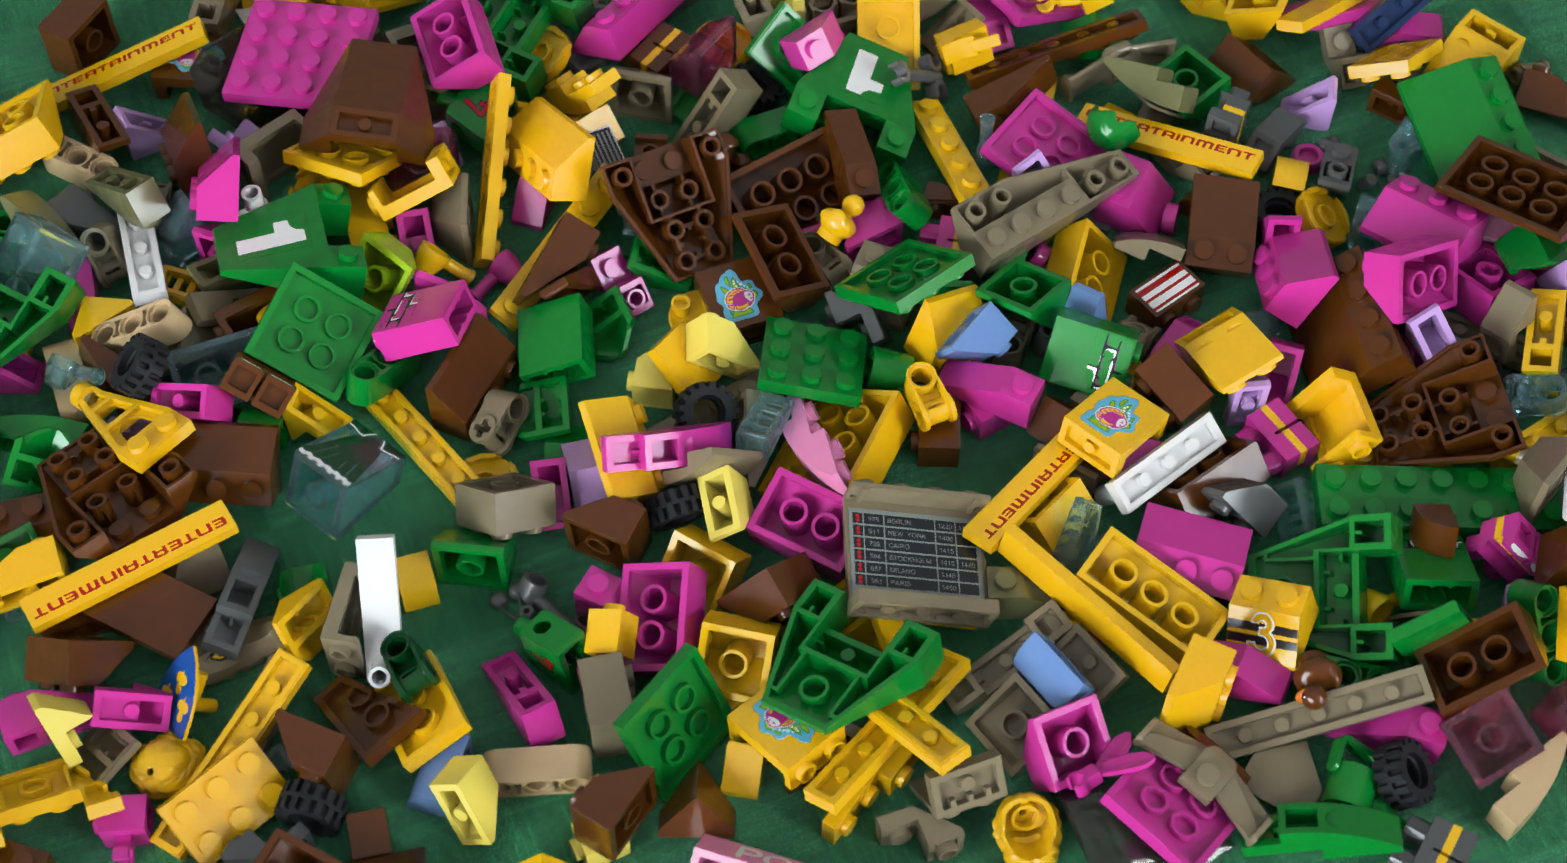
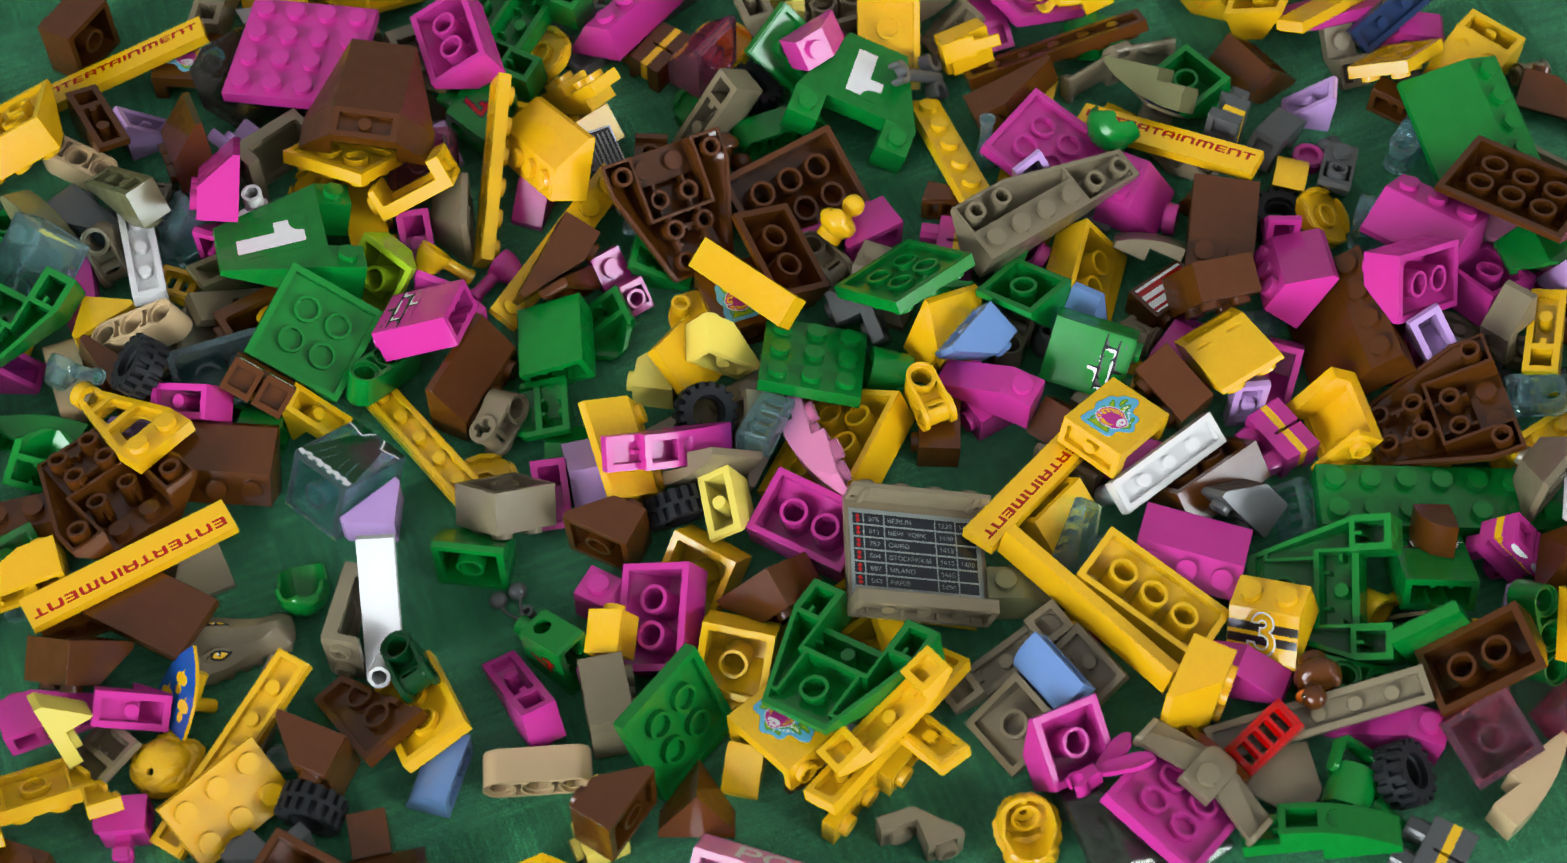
dark grey slope [200,536,282,661] -> none
yellow slope [272,578,333,661] -> none
yellow brick [397,550,441,613] -> none
light yellow slope [429,755,499,845] -> none
dark grey bar [518,570,588,636] -> none
dark tan slope [609,66,674,124] -> none
reddish brown slope [823,108,881,206] -> none
green beam [877,159,933,230] -> none
dark tan bracket [909,749,1008,820] -> none
dark grey piece [1357,159,1399,191] -> none
none -> lavender slope [339,477,404,542]
none -> yellow slope [688,237,806,331]
none -> yellow slope [816,645,953,777]
none -> reddish brown brick [1162,252,1262,321]
none -> red slope [1224,698,1305,778]

